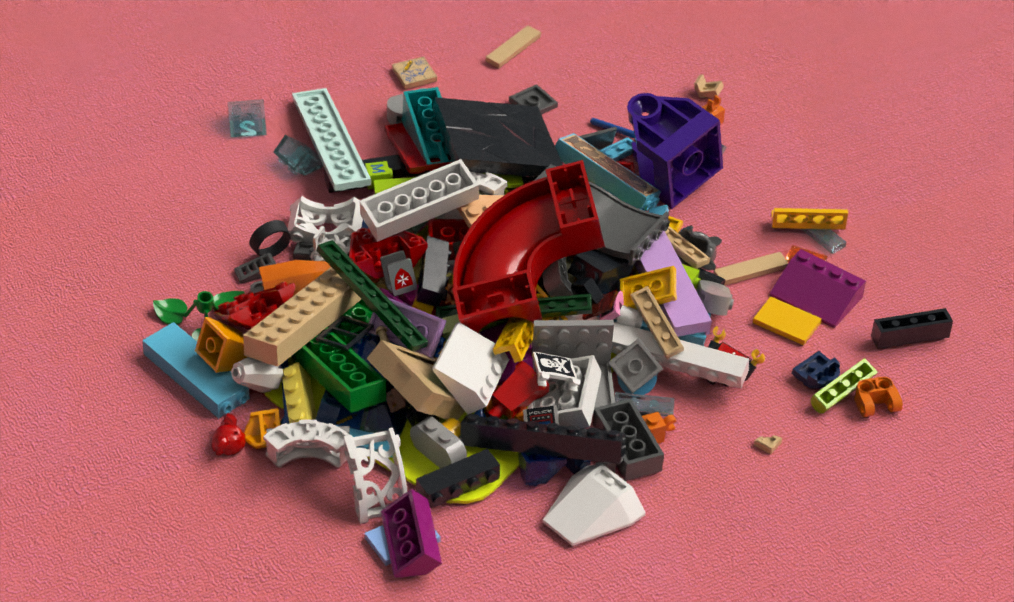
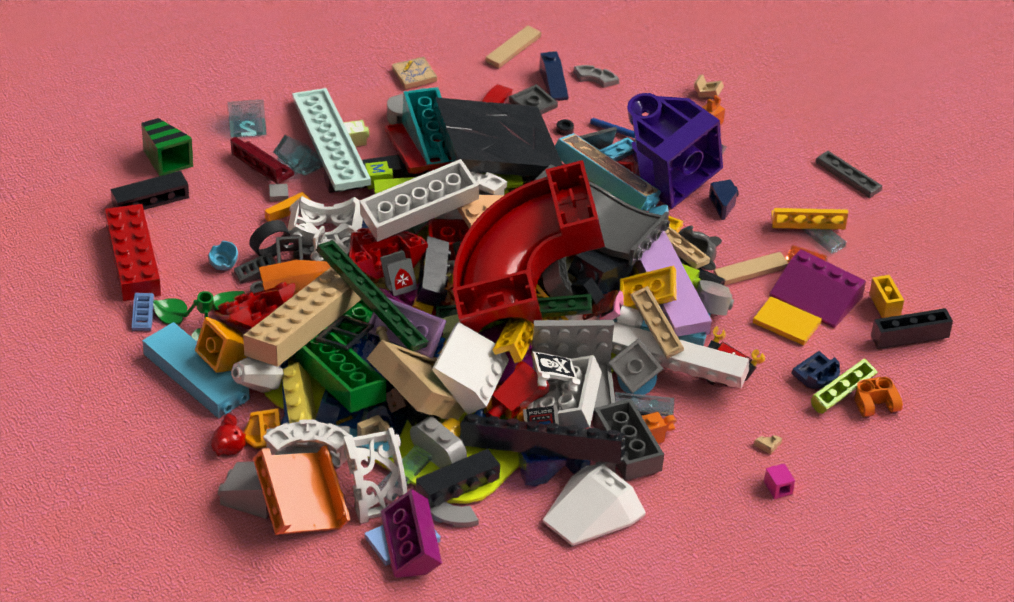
none -> red brick [105,204,161,301]
none -> black brick [110,171,189,210]
none -> medium blue slope [132,293,154,331]
none -> green slope [141,118,193,176]
none -> medium azure hair [208,241,238,270]
none -> light grey slope [218,461,269,519]
none -> dark red fence [230,137,294,184]
none -> panel [253,445,350,535]
none -> light orange piece [265,192,311,222]
none -> light grey tile [269,184,289,201]
none -> dark grey piece [276,236,303,264]
none -> yellowish green brick [344,120,369,146]
none -> tan bracket [357,415,390,442]
none -> clear light blue tile [378,445,432,500]
none -> light grey tile [430,502,479,527]
none -> red slope [482,84,513,103]
none -> dark blue slope [539,51,569,101]
none -> black tile [556,119,574,136]
none -> light grey tile [573,65,620,88]
none -> dark blue slope [709,179,739,220]
none -> dark pink brick [764,463,795,499]
none -> dark grey tile [816,151,882,198]
none -> yellow brick [869,275,904,318]

